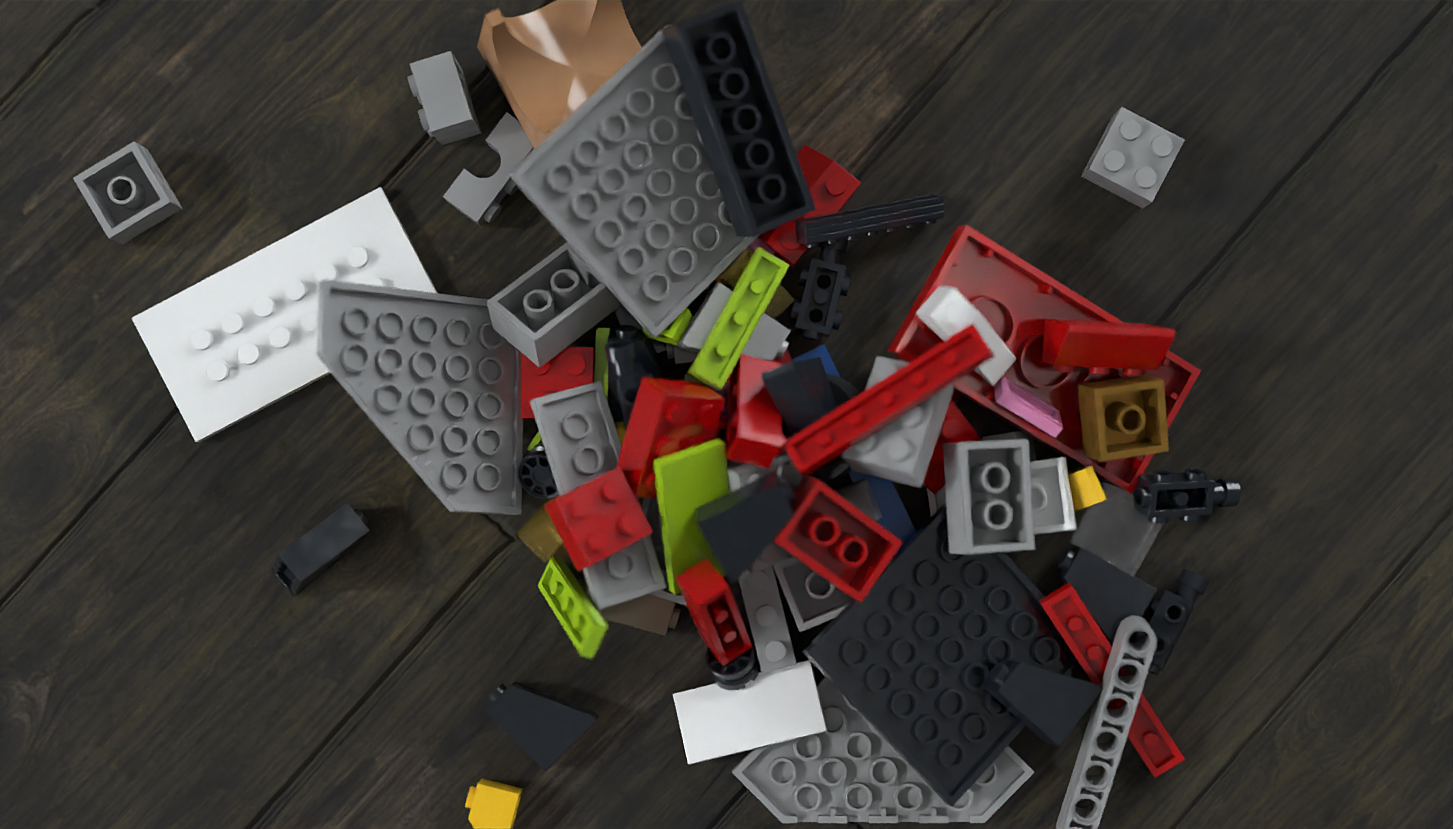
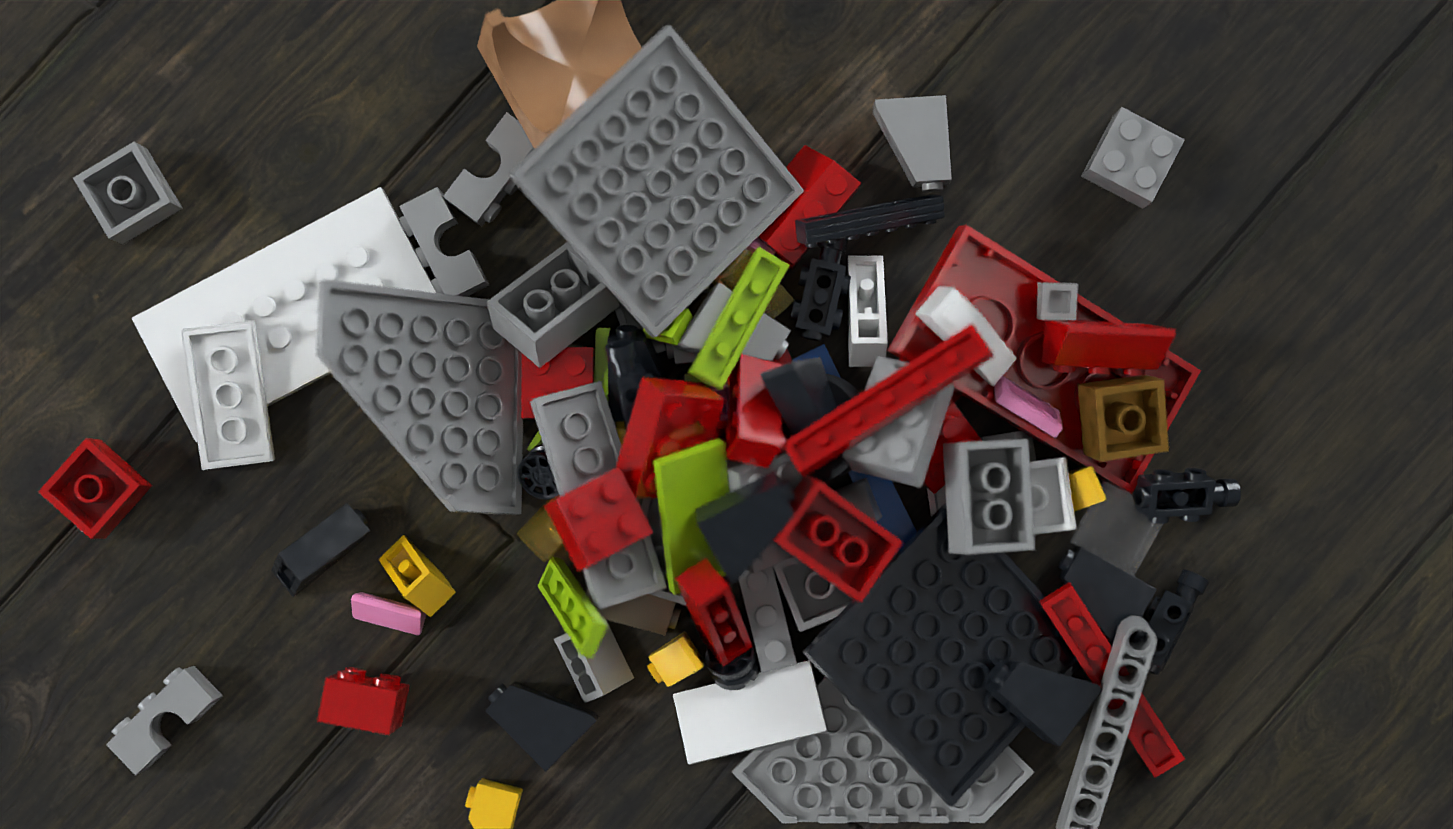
light grey brick [407,51,481,145] -> none
black brick [661,0,816,237] -> none
none -> red brick [38,438,153,539]
none -> light grey arch [106,666,223,775]
none -> white tile [181,320,275,470]
none -> red brick [317,667,410,735]
none -> bright pink slope [351,592,426,635]
none -> yellow slope [378,535,456,617]
none -> light grey arch [399,187,489,297]
none -> light grey brick [554,618,634,703]
none -> yellow slope [647,631,704,687]
none -> white slope [848,256,888,367]
none -> light grey slope [873,95,952,192]
none -> light grey plate [1036,282,1078,320]

